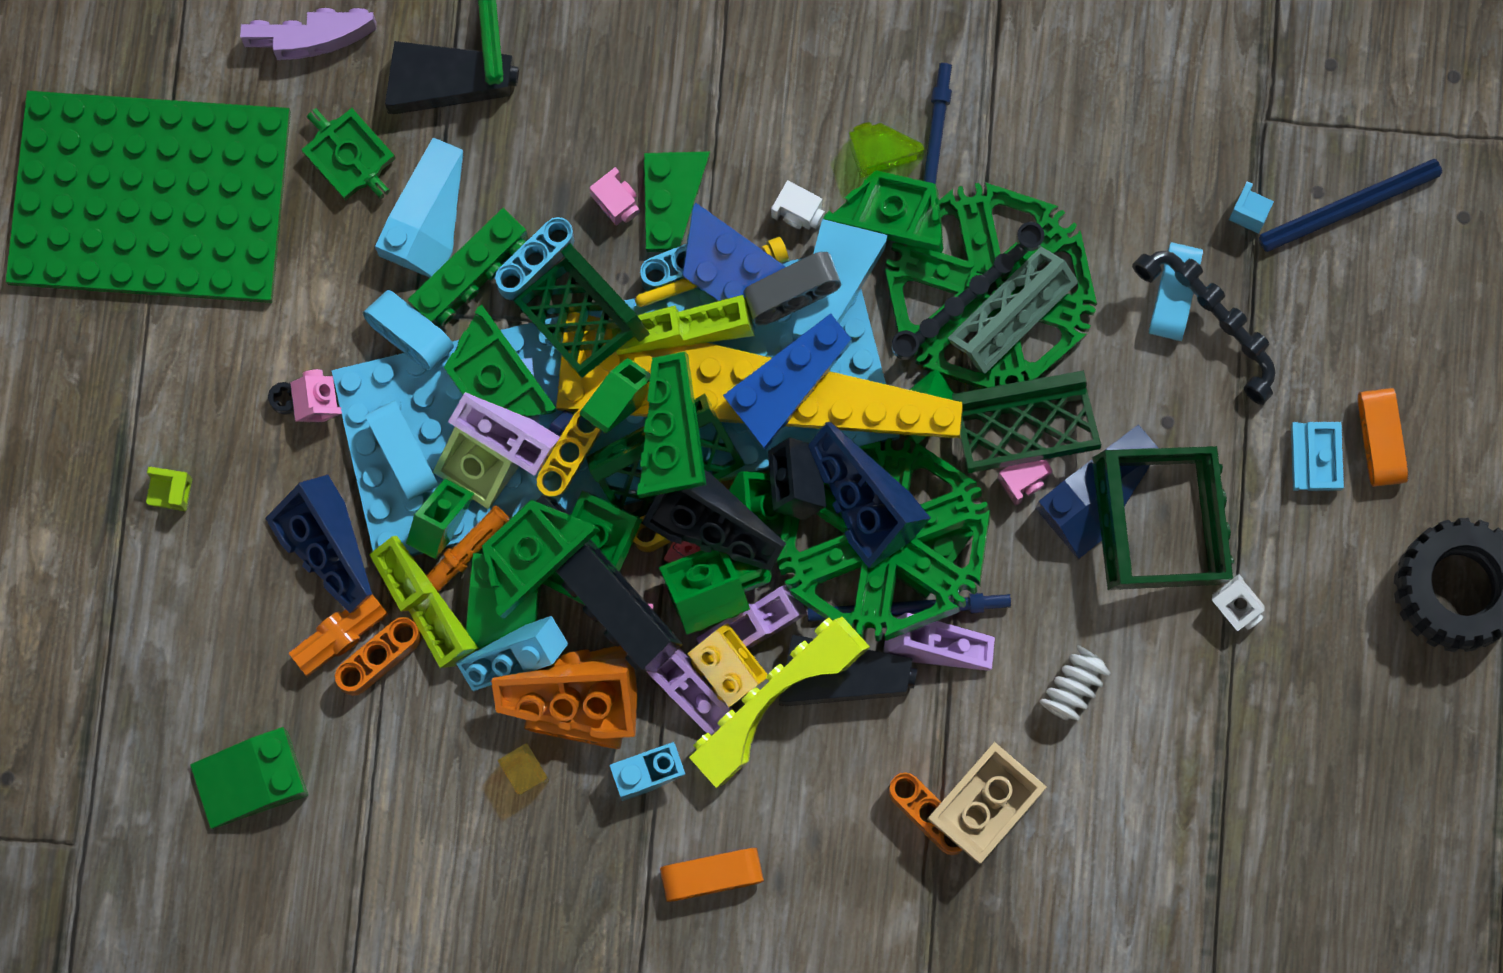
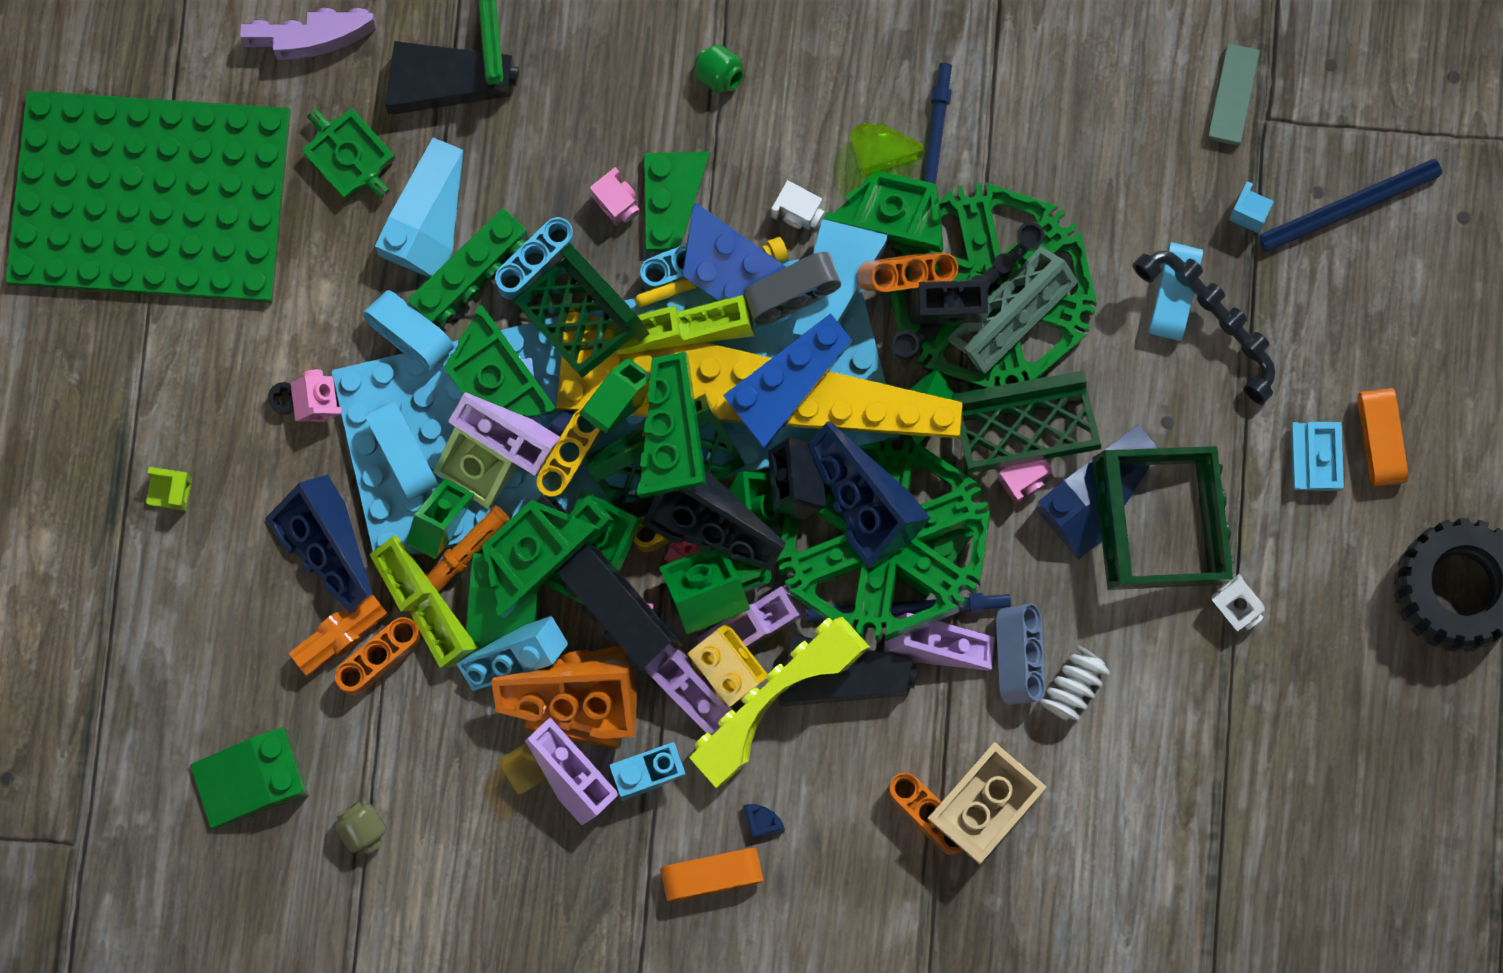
none -> olive head [335,801,386,854]
none -> lavender slope [525,718,619,825]
none -> green tile [569,495,614,545]
none -> green head [695,45,745,94]
none -> dark blue tile [744,804,785,839]
none -> orange beam [857,252,958,292]
none -> black brick [918,280,988,324]
none -> sand blue beam [996,603,1045,705]
none -> sand green tile [1207,43,1260,146]

